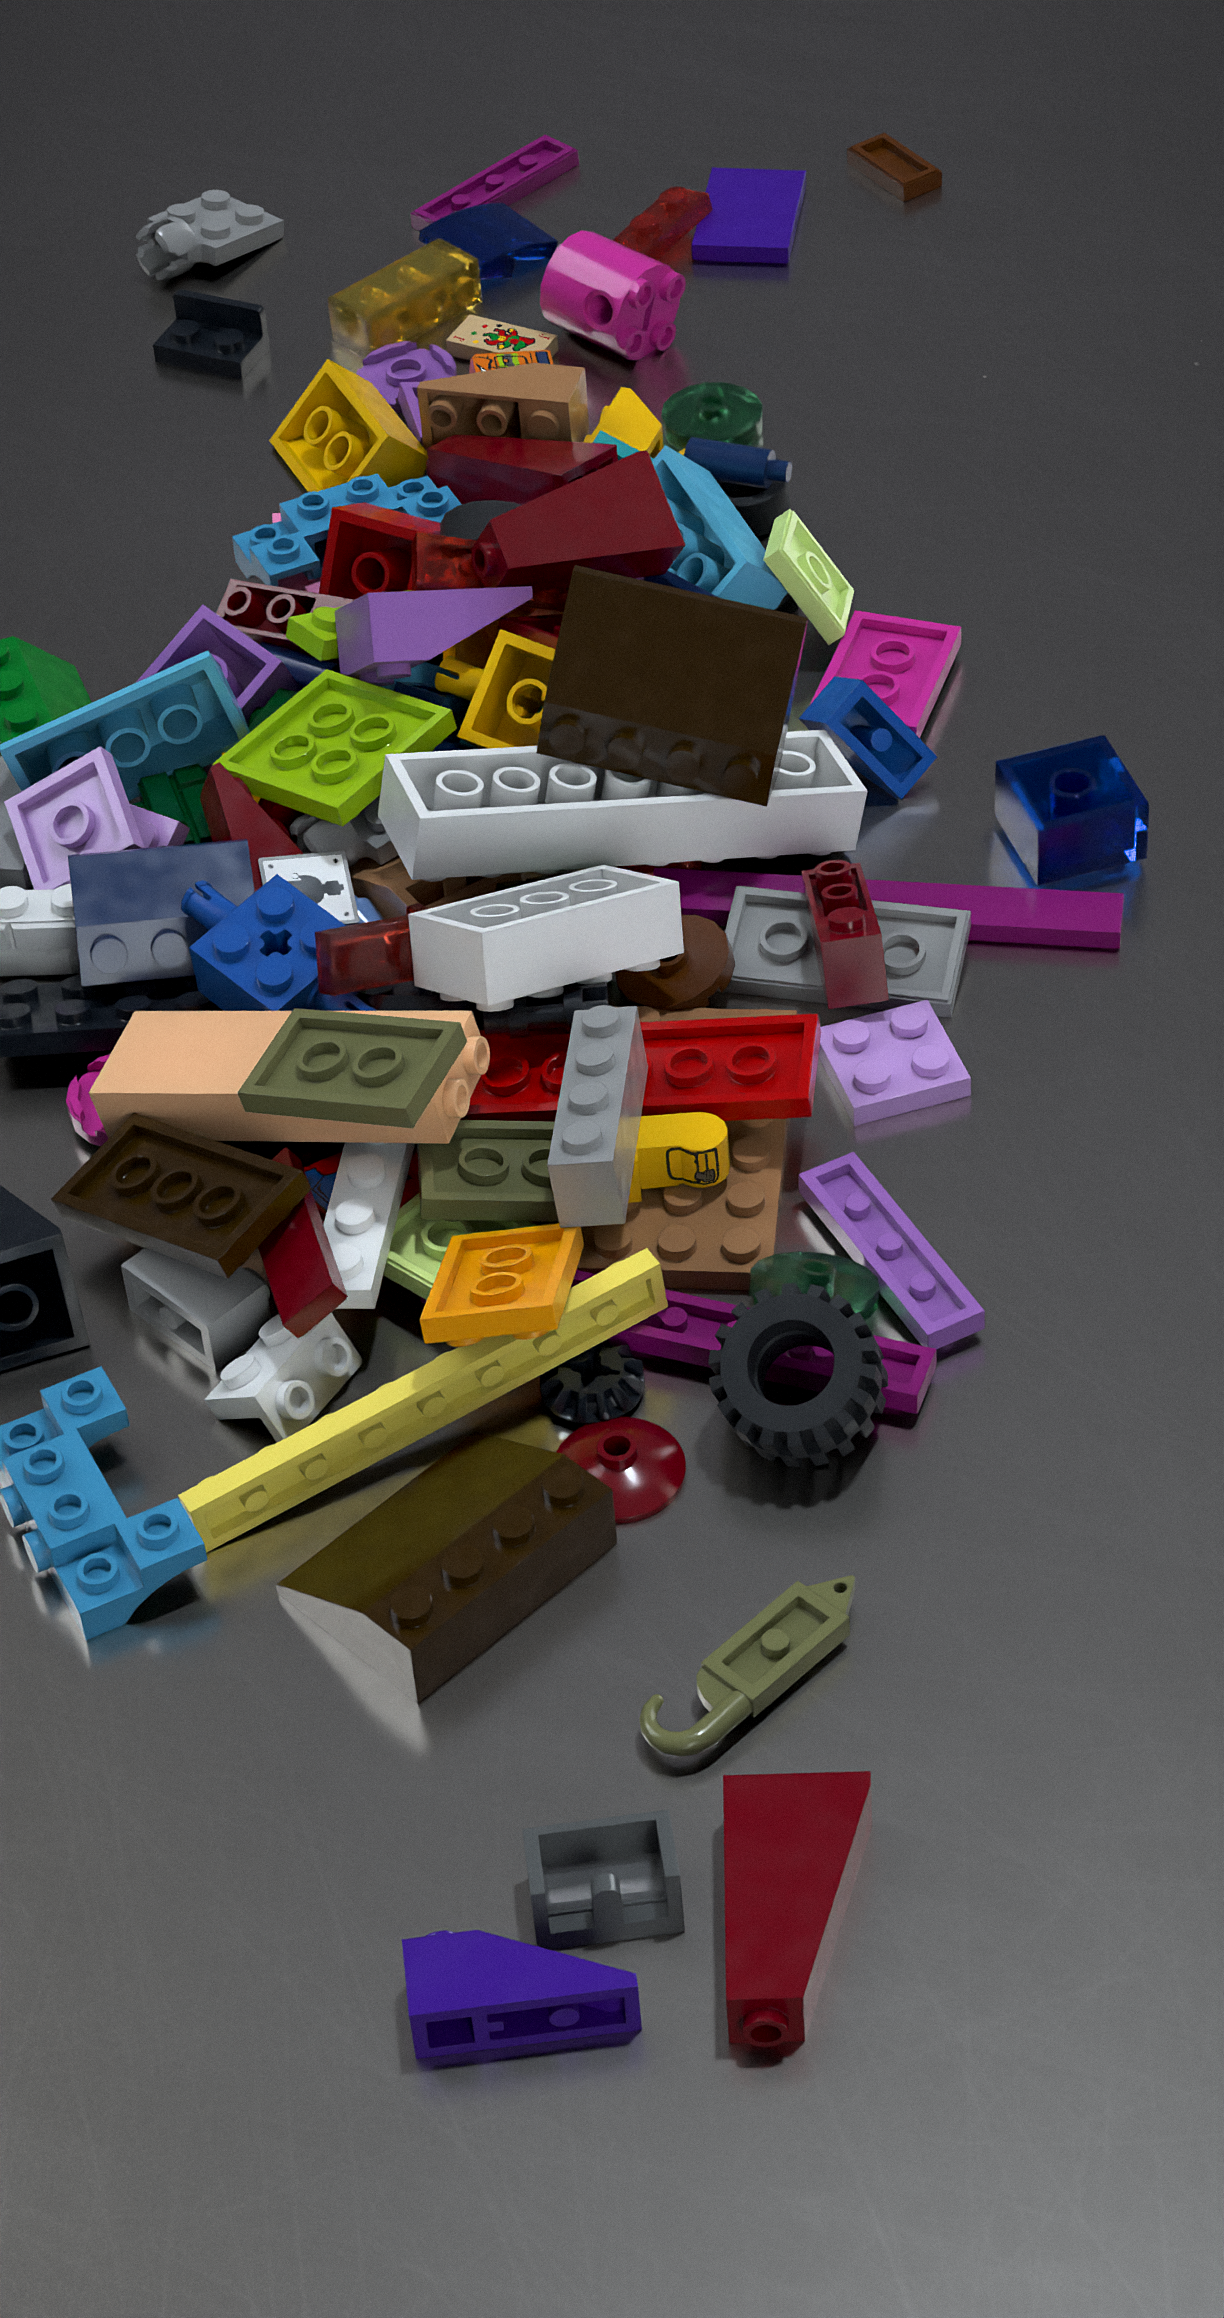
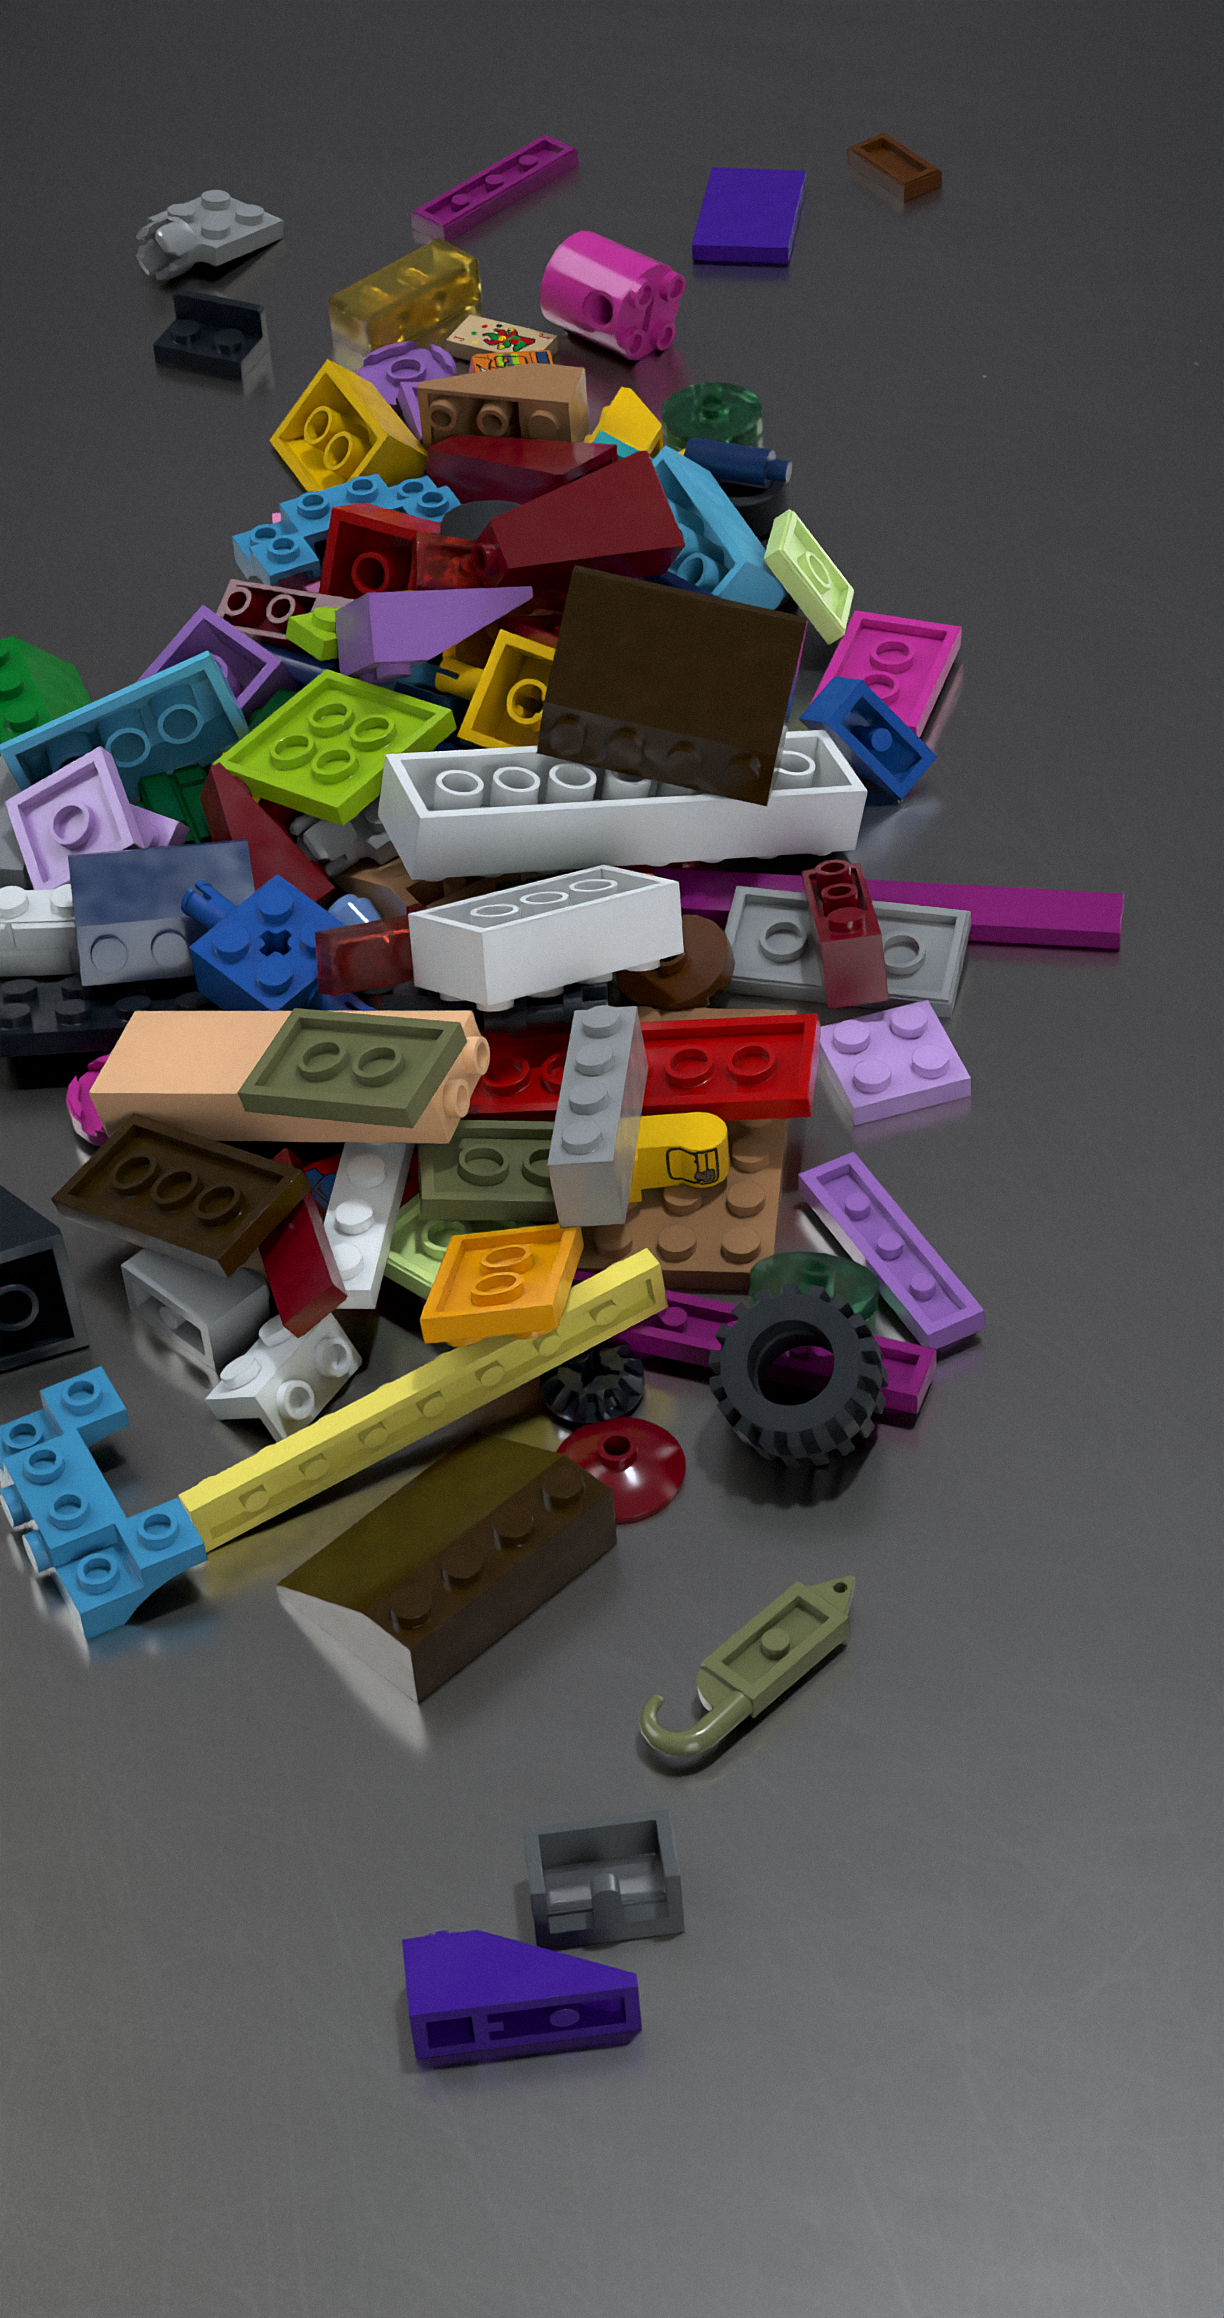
sticker [258,851,359,924] -> none
clear blue slope [418,203,559,279] -> none
clear red plate [612,187,713,261] -> none
dark red slope [723,1771,872,2047] -> none
clear blue brick [995,735,1149,886] -> none

